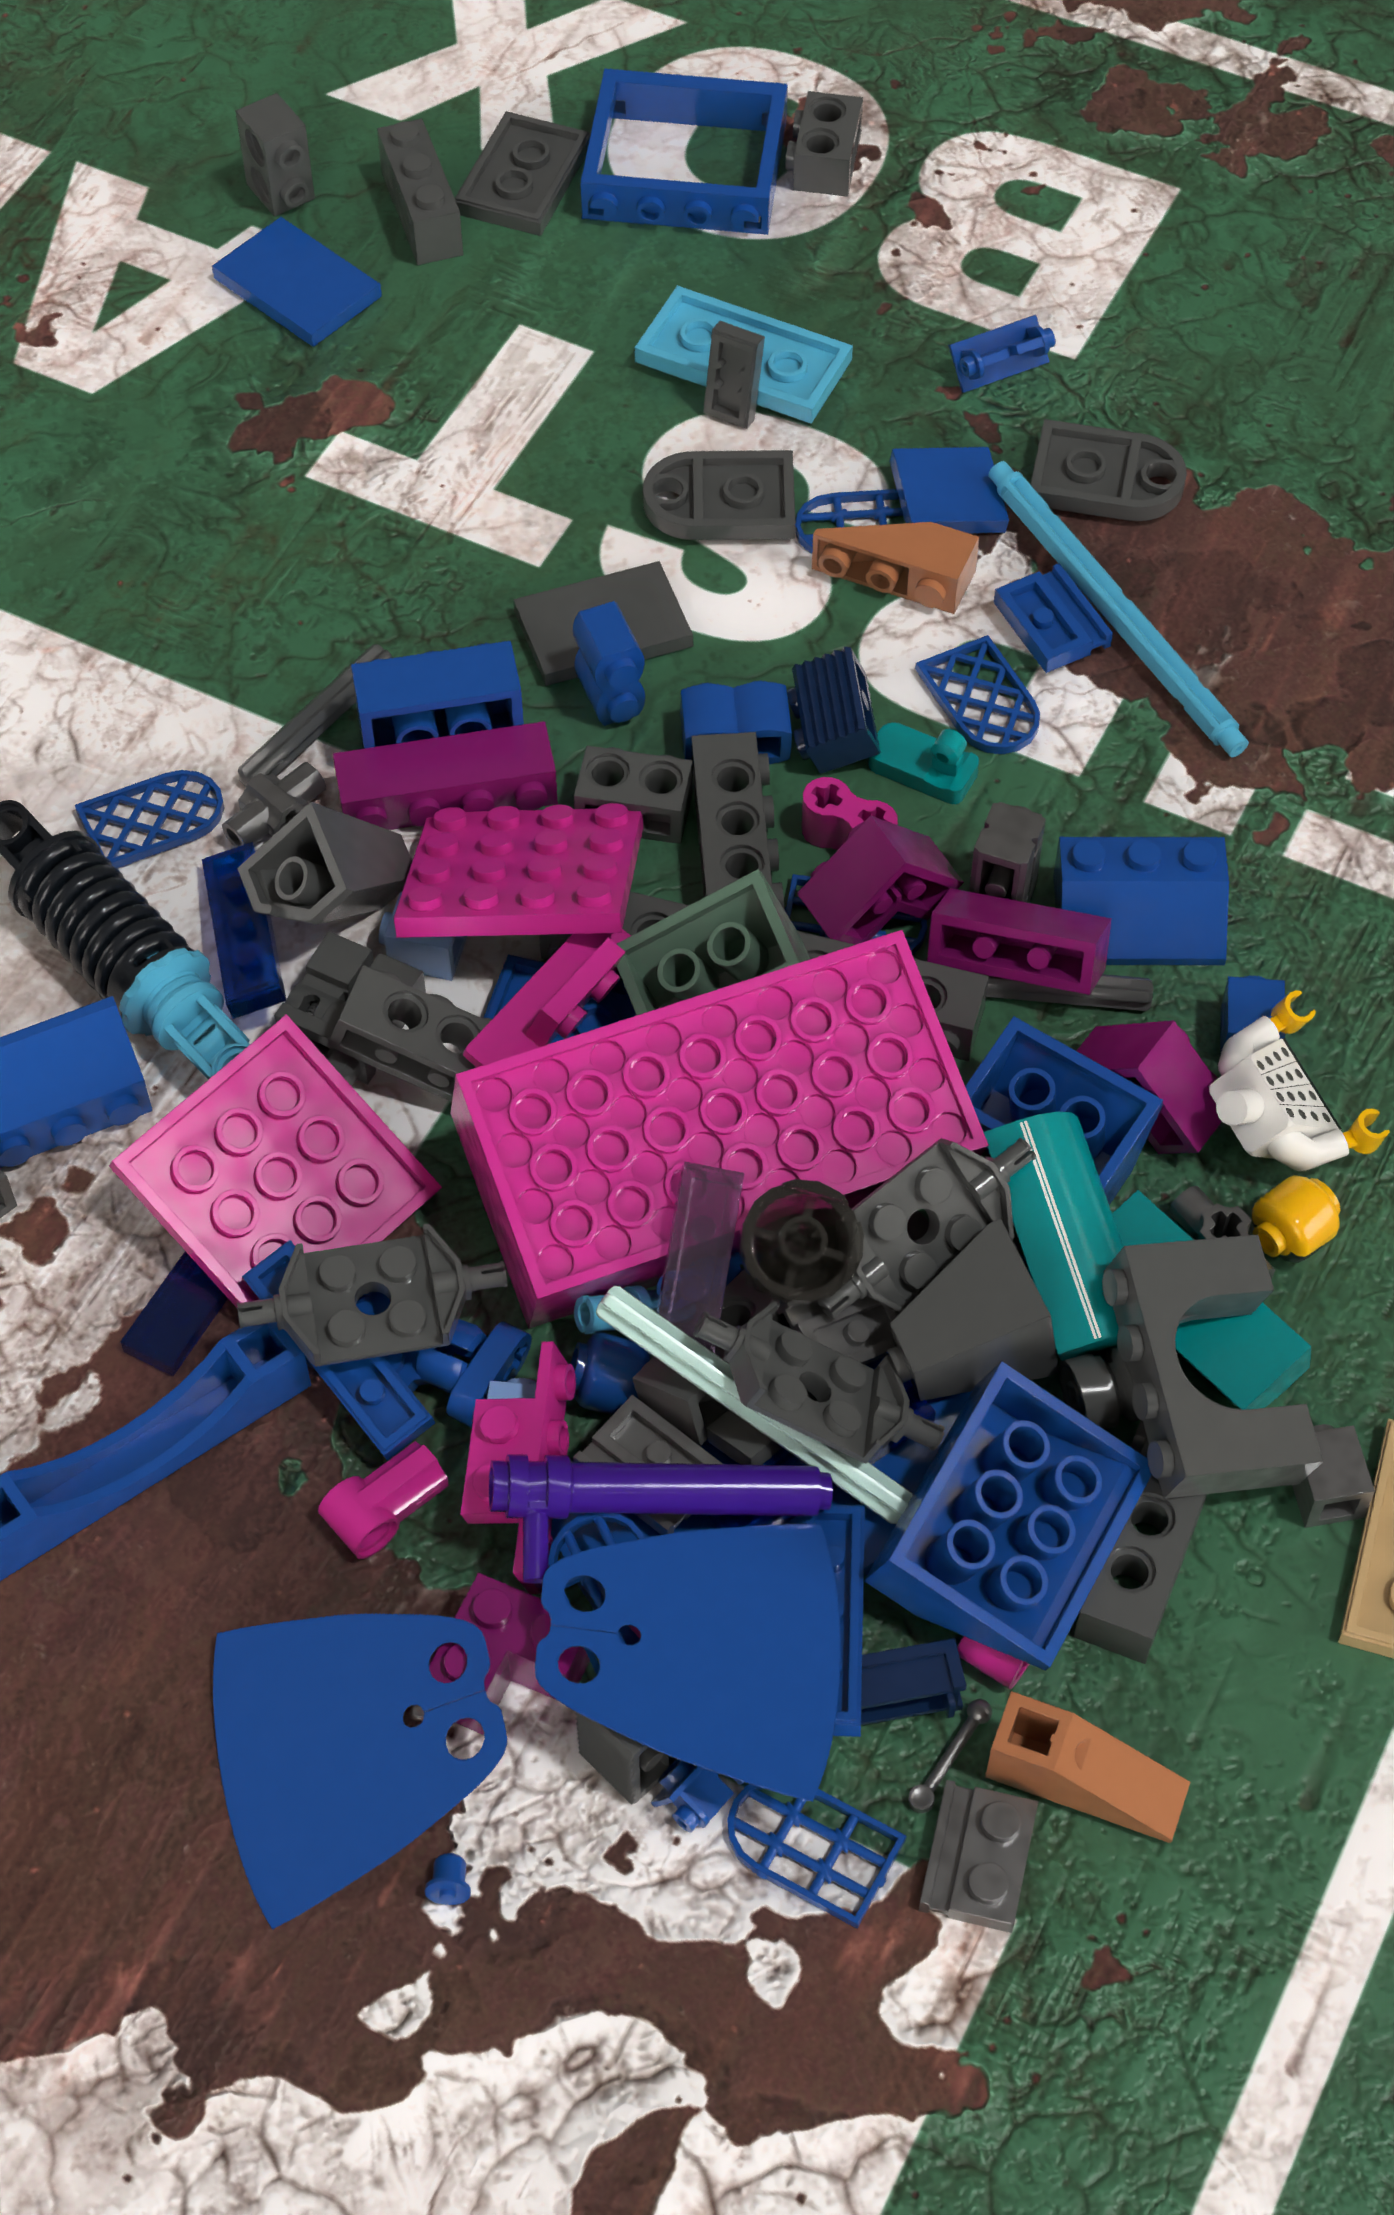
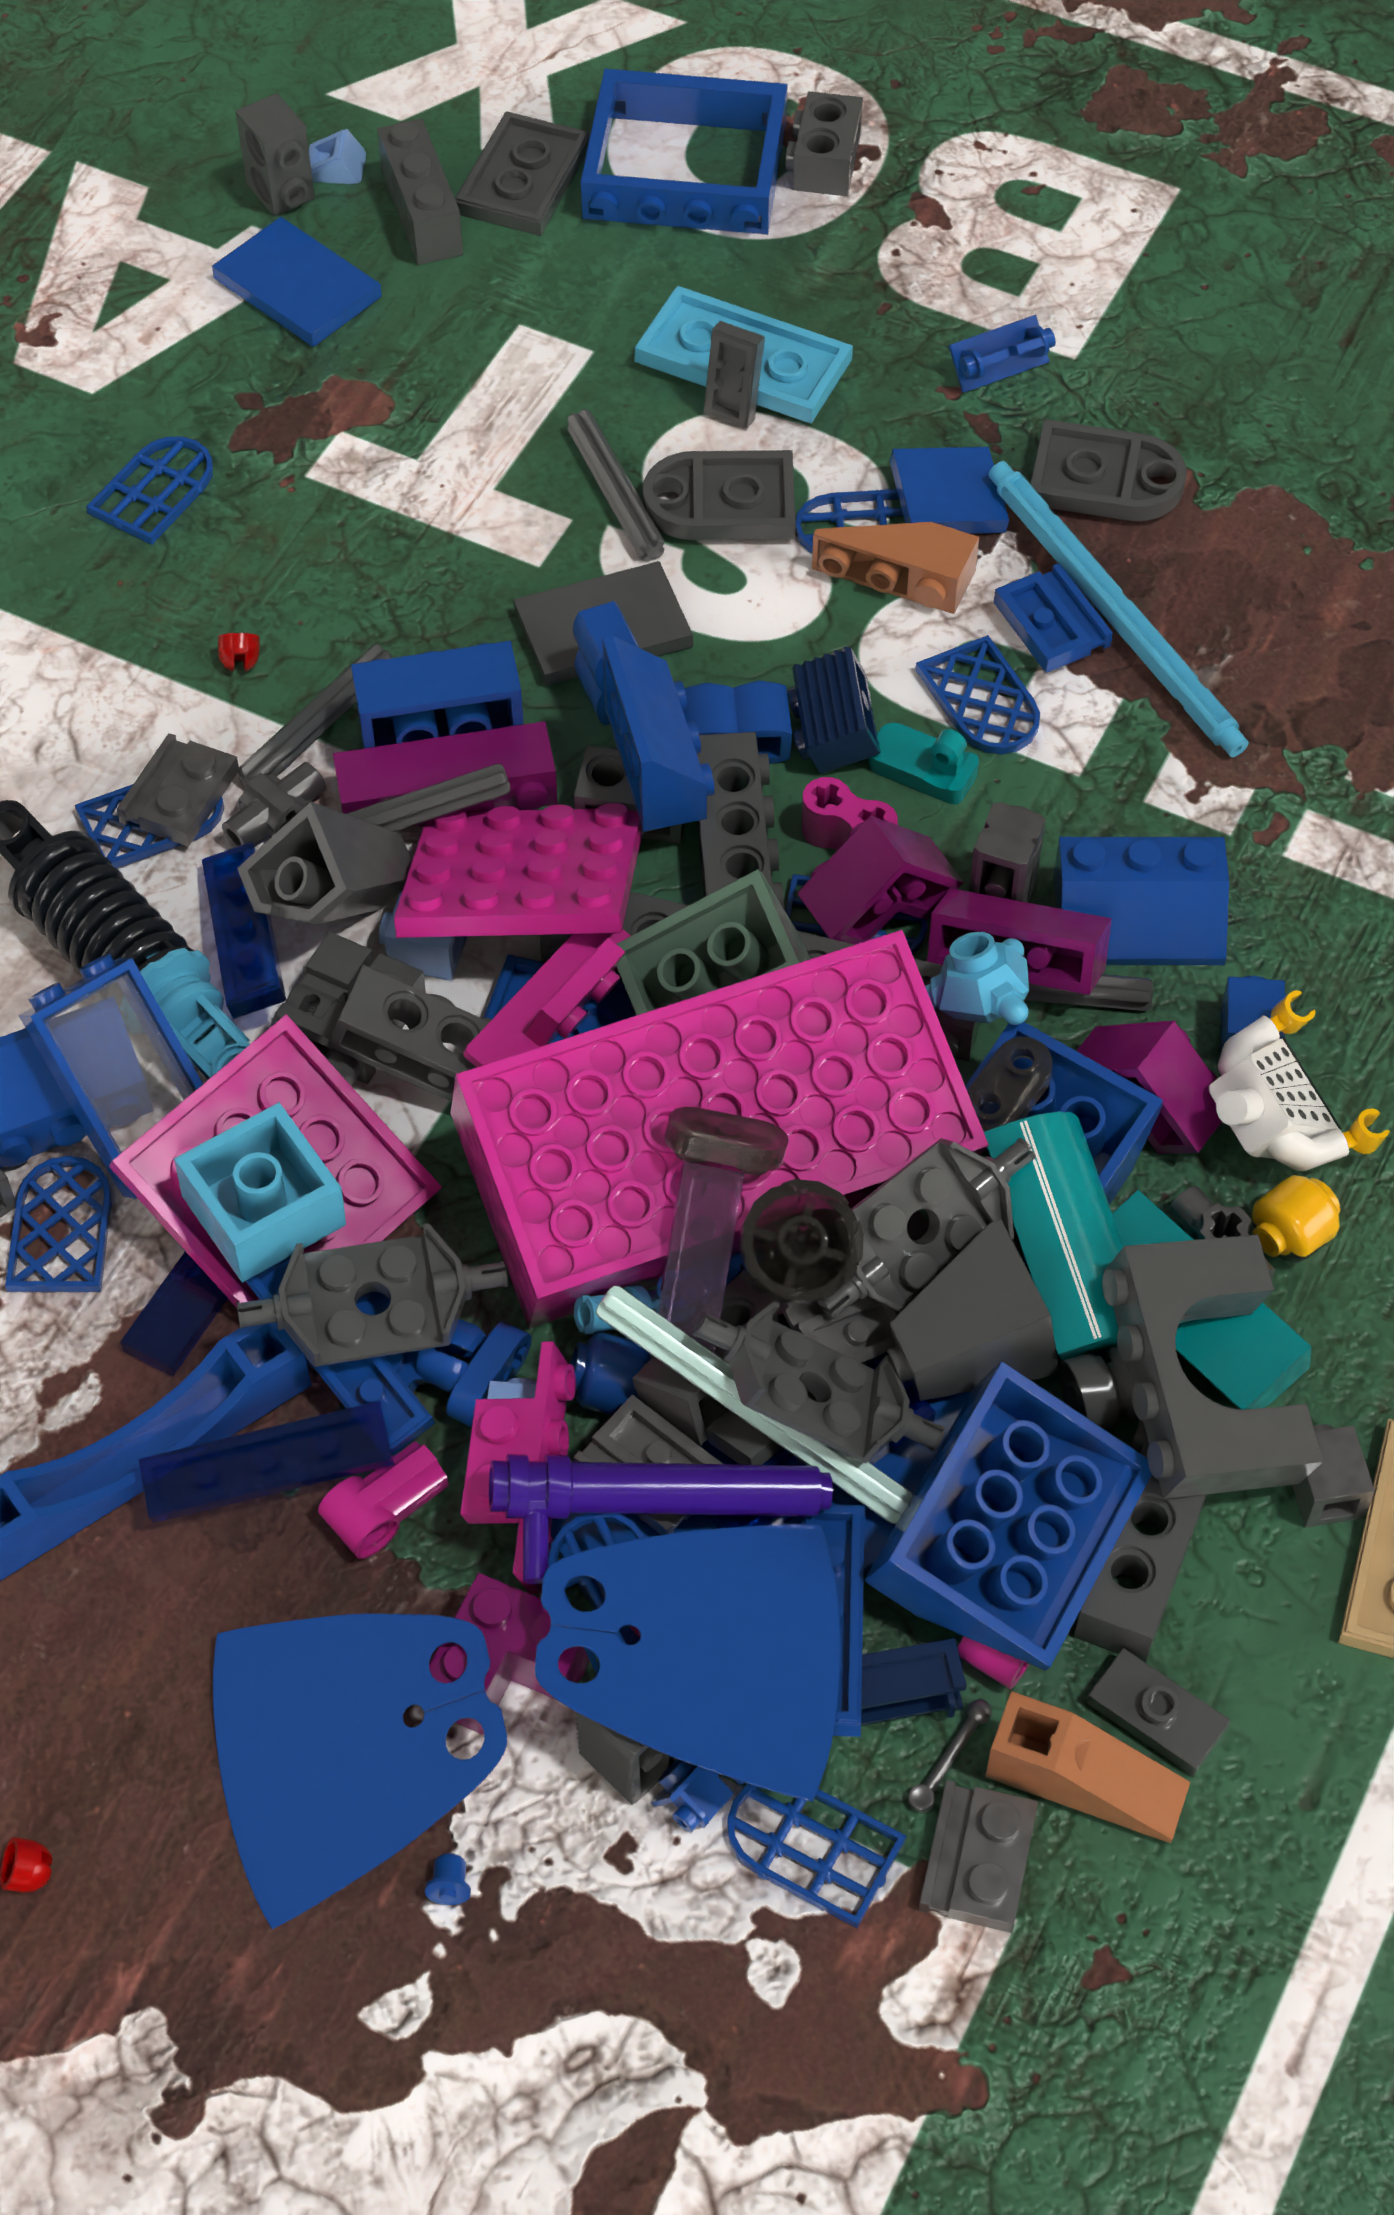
none -> red hinge [0,1837,53,1893]
none -> blue window [5,1156,112,1292]
none -> clear window [18,953,203,1199]
none -> blue window [86,437,213,545]
none -> flat silver plate [117,733,239,847]
none -> clear blue tile [138,1401,395,1523]
none -> medium azure brick [174,1102,346,1283]
none -> red hinge [218,633,260,672]
none -> light blue slope [309,129,366,184]
none -> dark grey axle [346,763,511,832]
none -> dark grey axle [567,409,664,561]
none -> blue slope [602,636,715,832]
none -> clear smoke plate [664,1107,789,1175]
none -> medium azure rock [925,932,1029,1025]
none -> clear smoke plate [967,1037,1053,1132]
none -> dark grey plate [1086,1648,1231,1777]

